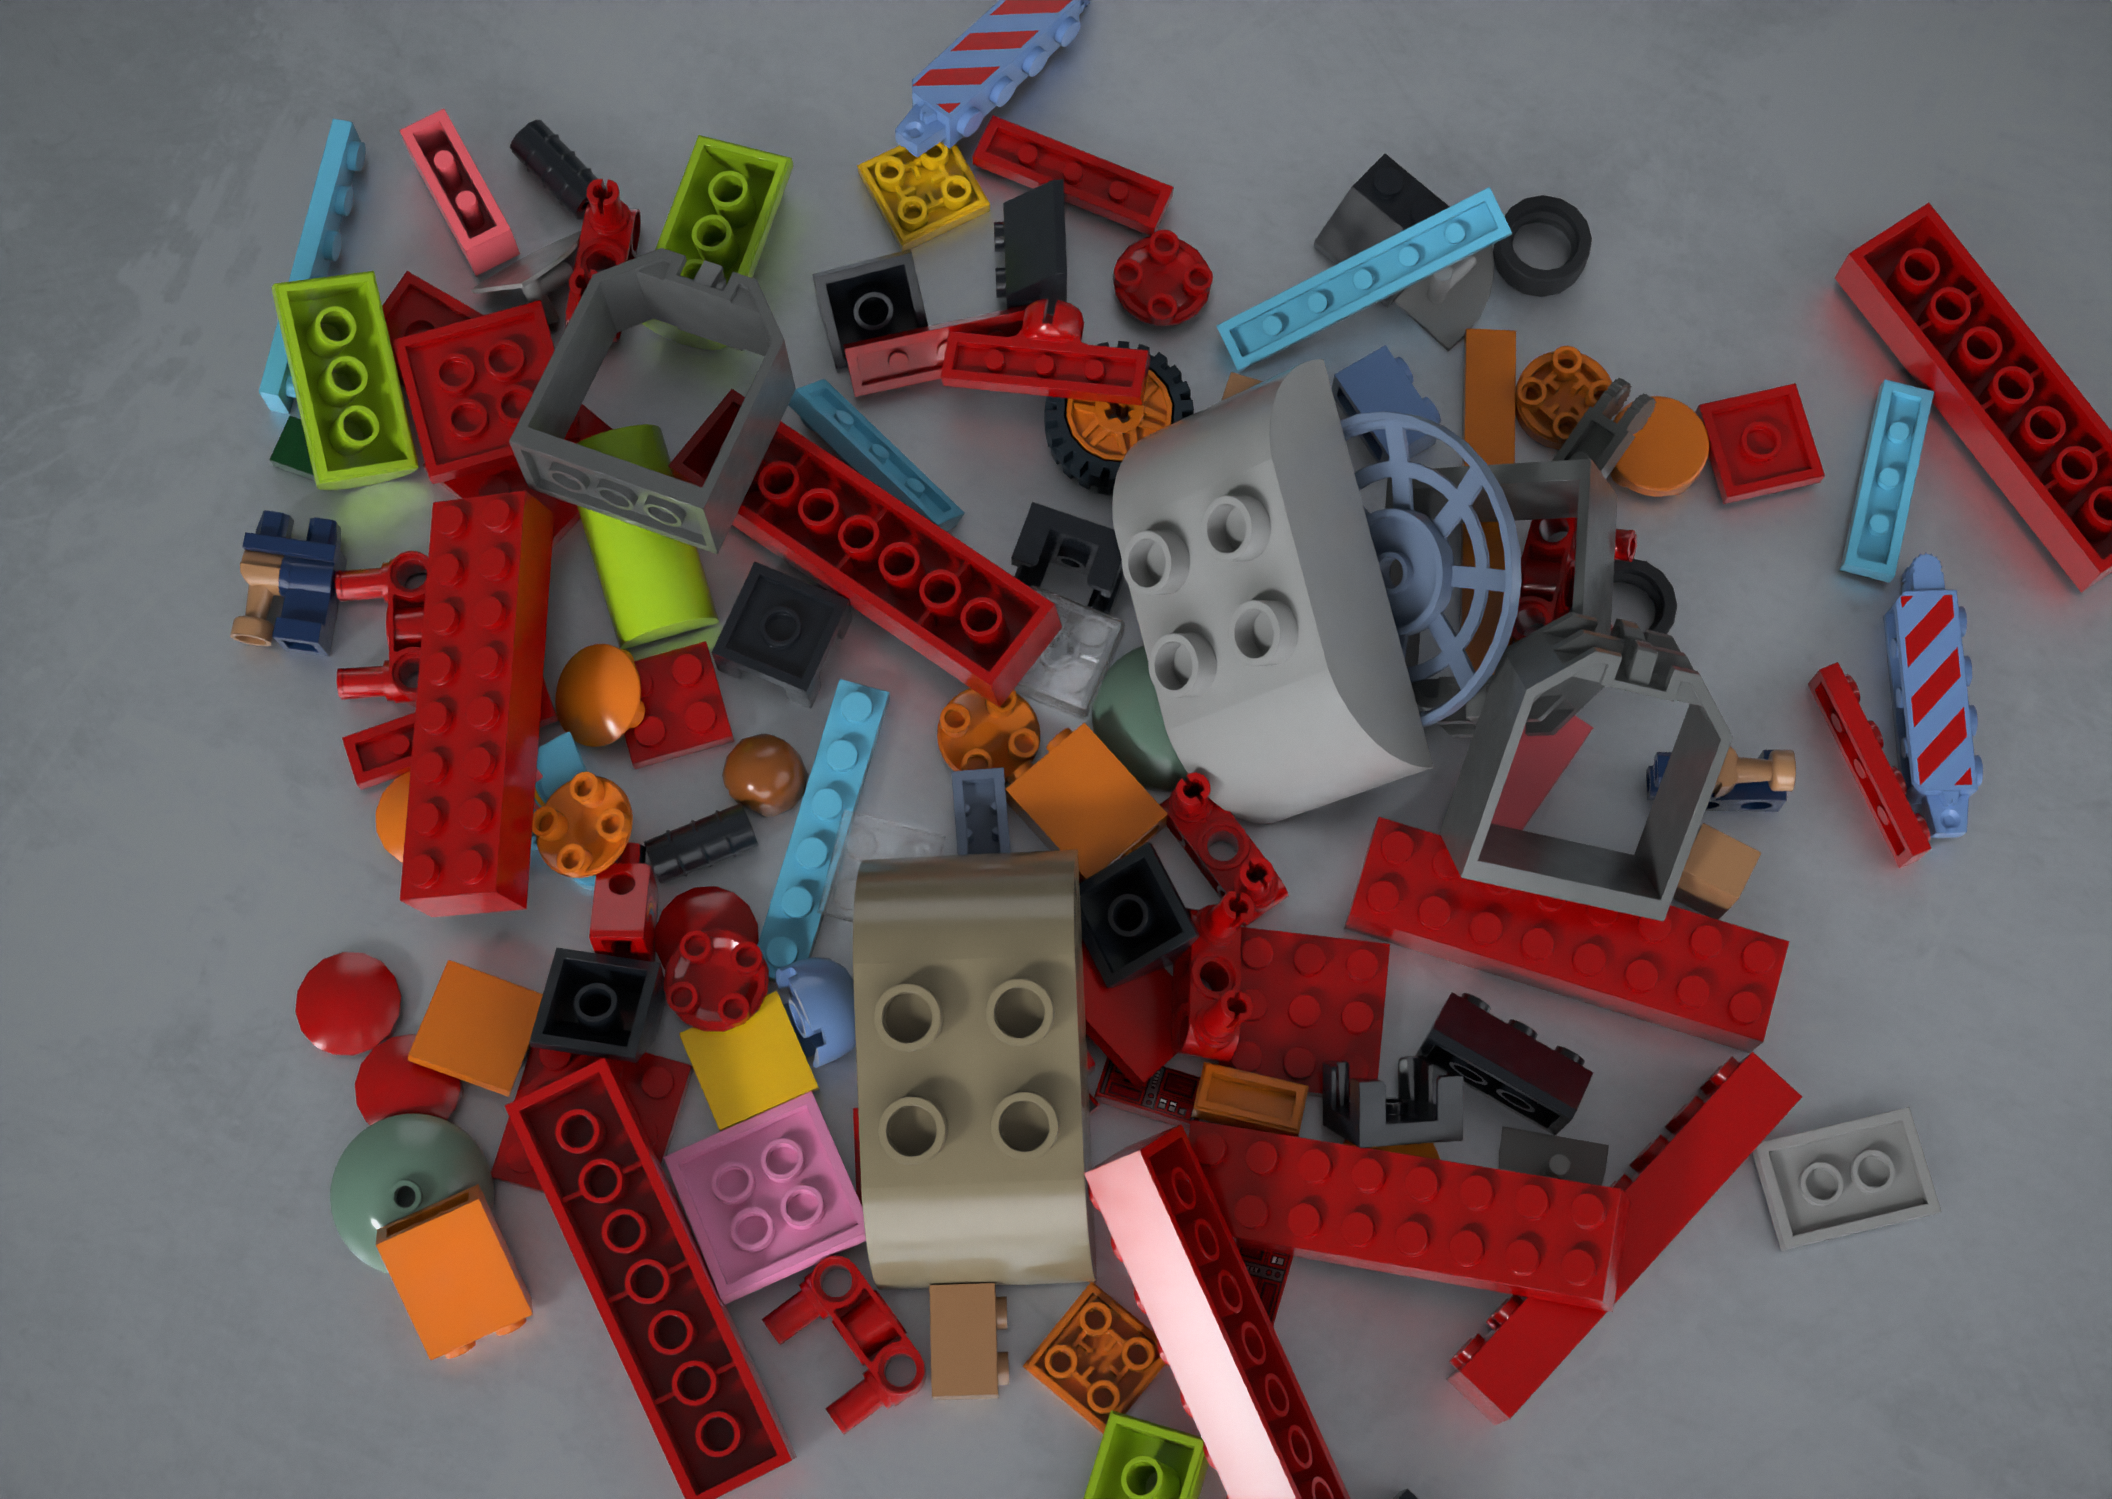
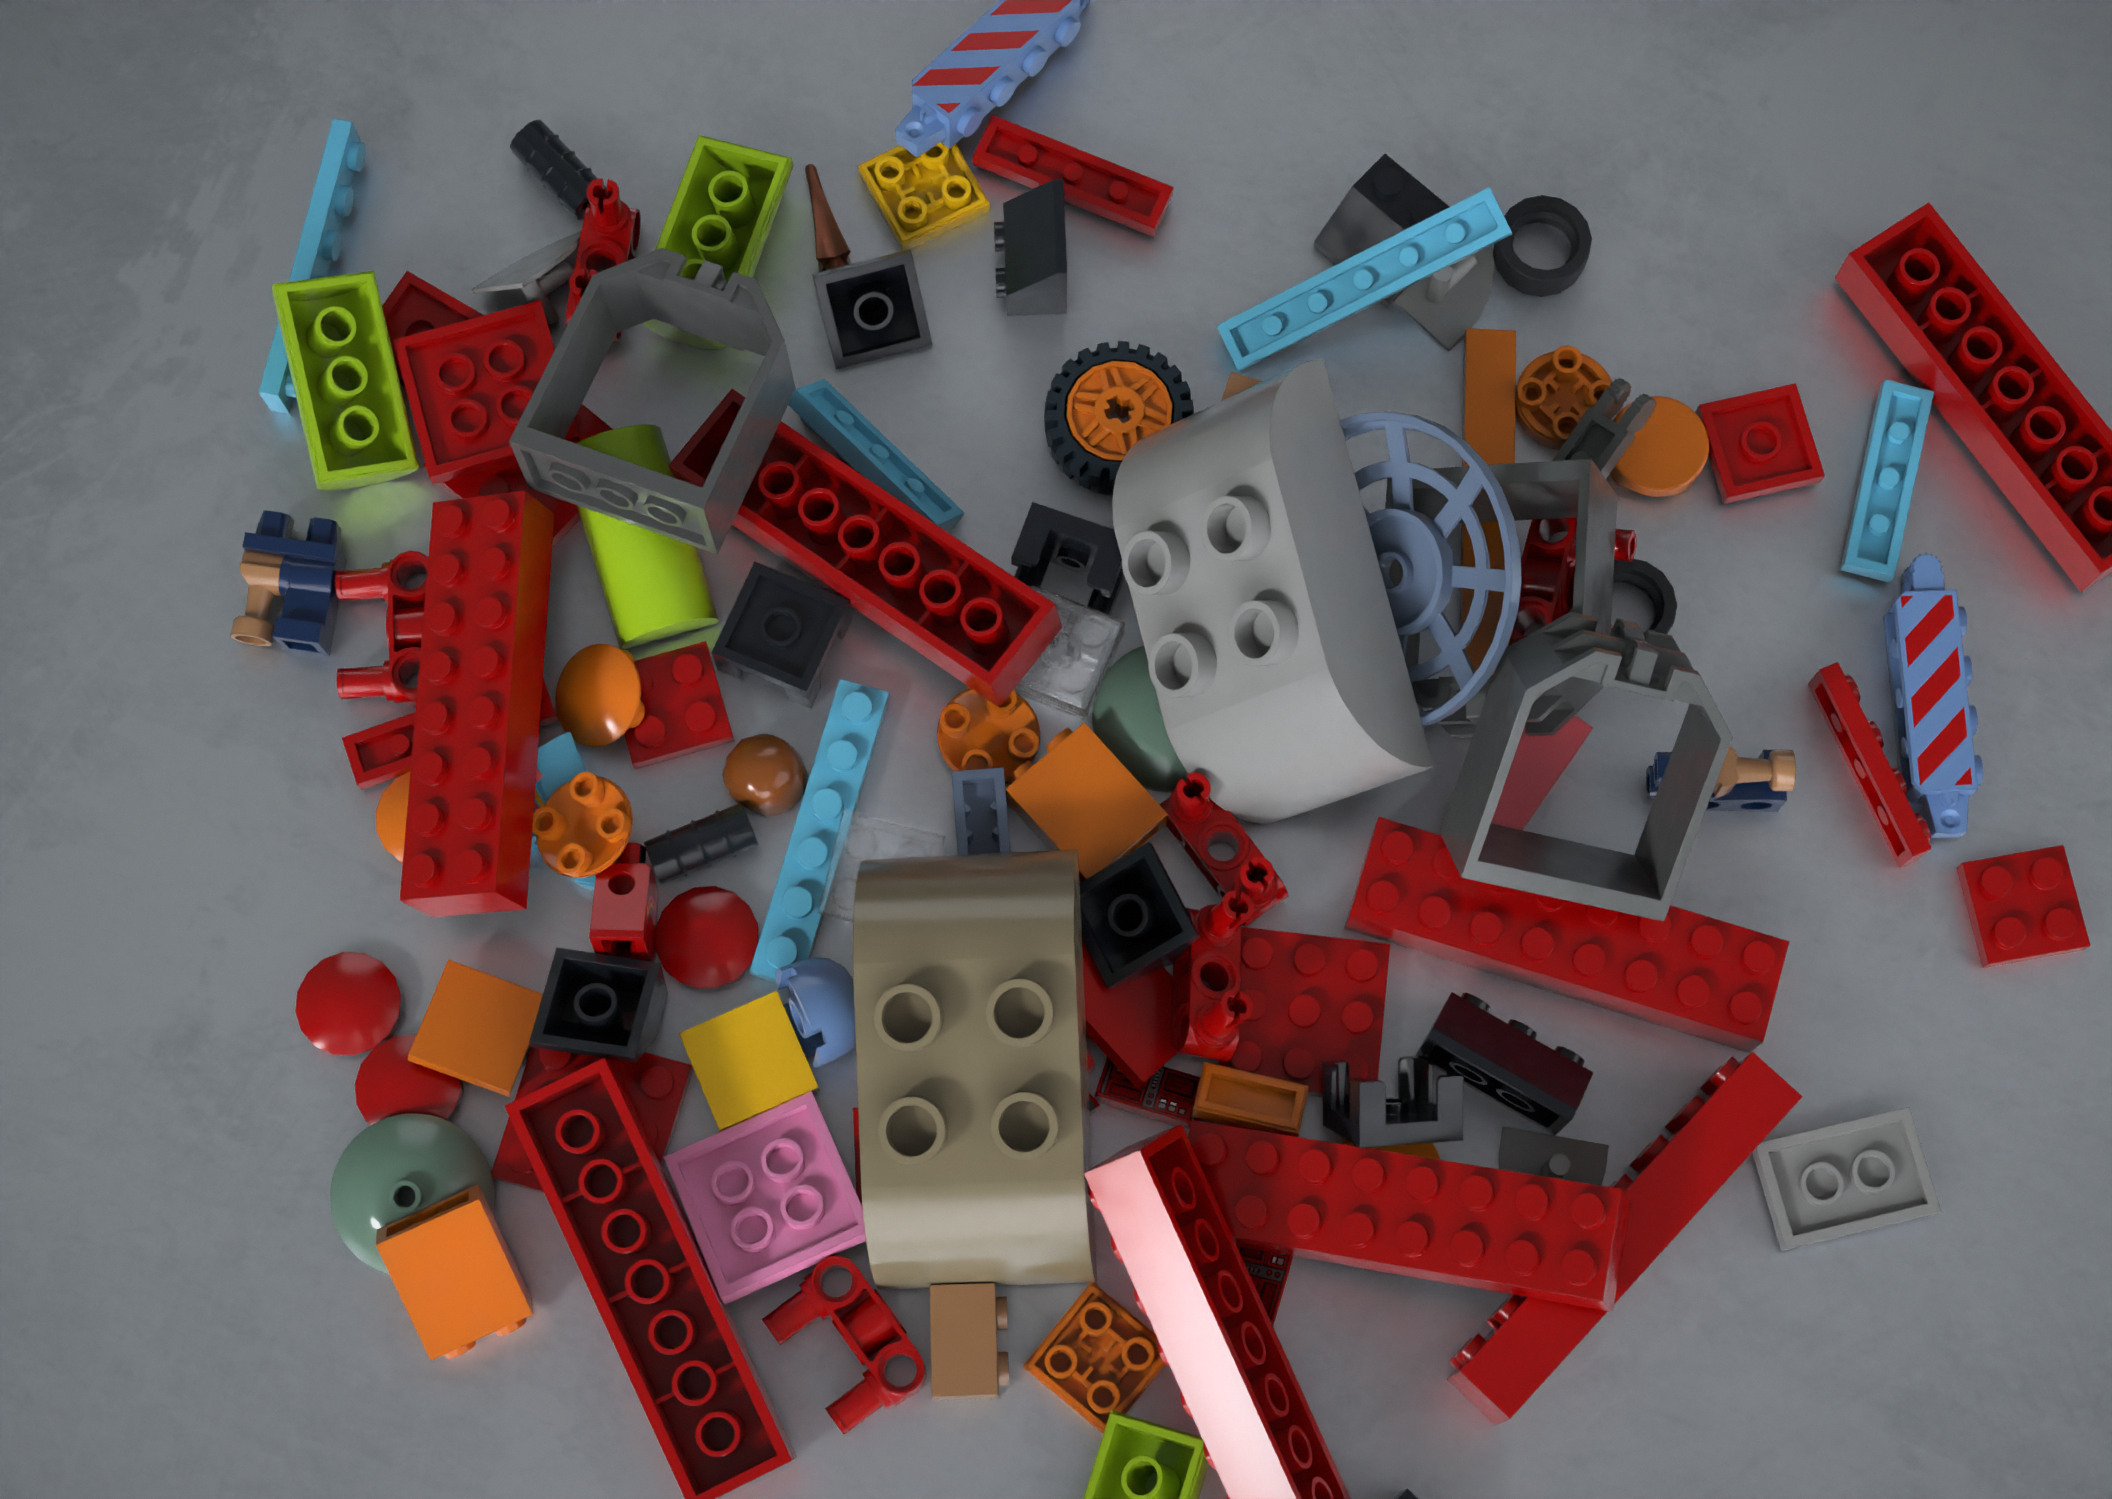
dark green tile [269,416,315,481] -> none
coral brick [399,109,520,276] -> none
red dish [664,928,769,1032] -> none
red plate [843,304,1030,397] -> none
red plate [940,299,1151,406] -> none
red dish [1113,230,1213,327] -> none
medium blue brick [1331,345,1441,463] -> none
medium nougat brick [1673,823,1761,920] -> none
none -> copper piece [805,164,852,272]
none -> red plate [1956,845,2091,968]

